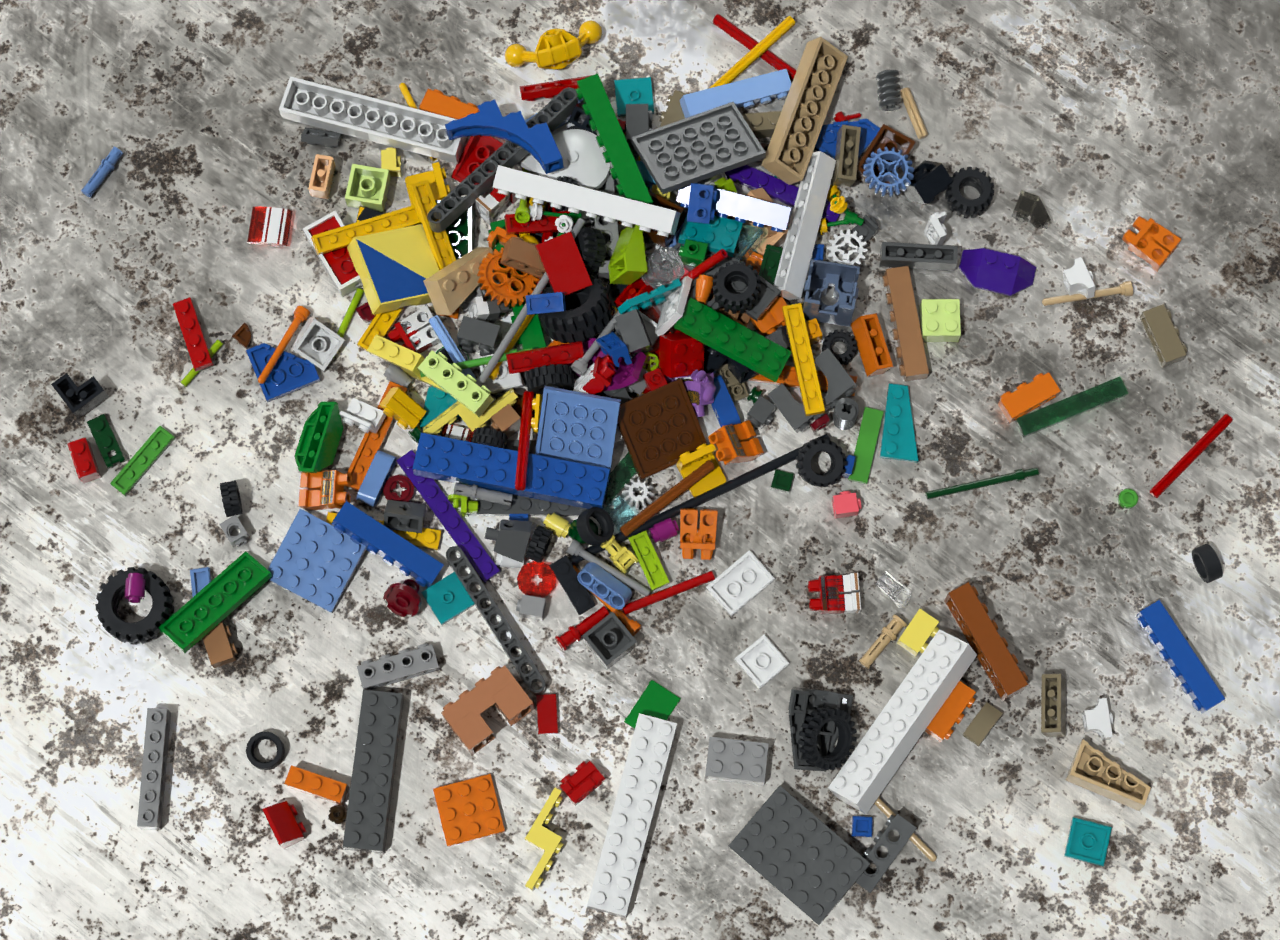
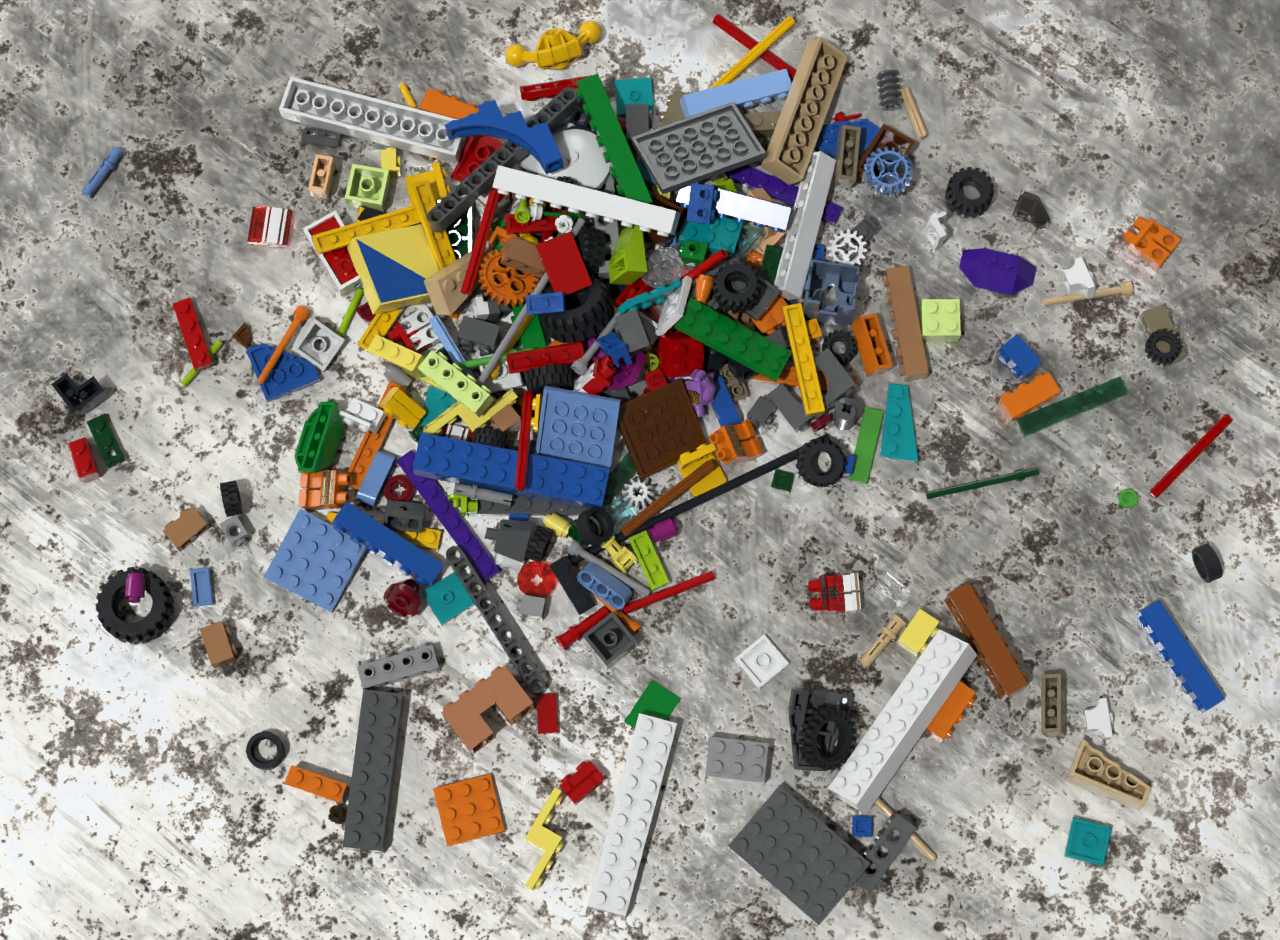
bright green tile [110,426,175,496] -> none
light grey brick [137,708,171,830] -> none
green plate [158,551,272,653] -> none
red slope [262,801,307,849] -> none
orange hips [680,508,718,560] -> none
white tile [706,550,775,617] -> none
dark green bush [747,386,763,405] -> none
yellow plant [818,185,864,235] -> none
coral brick [832,491,861,519] -> none
dark grey brick [879,242,958,271] -> none
black brick [903,160,953,204] -> none
dark tan slope [963,702,1003,747] -> none
none -> medium nougat brick [163,507,210,552]
none -> red axle [461,191,500,296]
none -> blue brick [997,334,1042,381]
none -> black tyre [1145,329,1182,366]

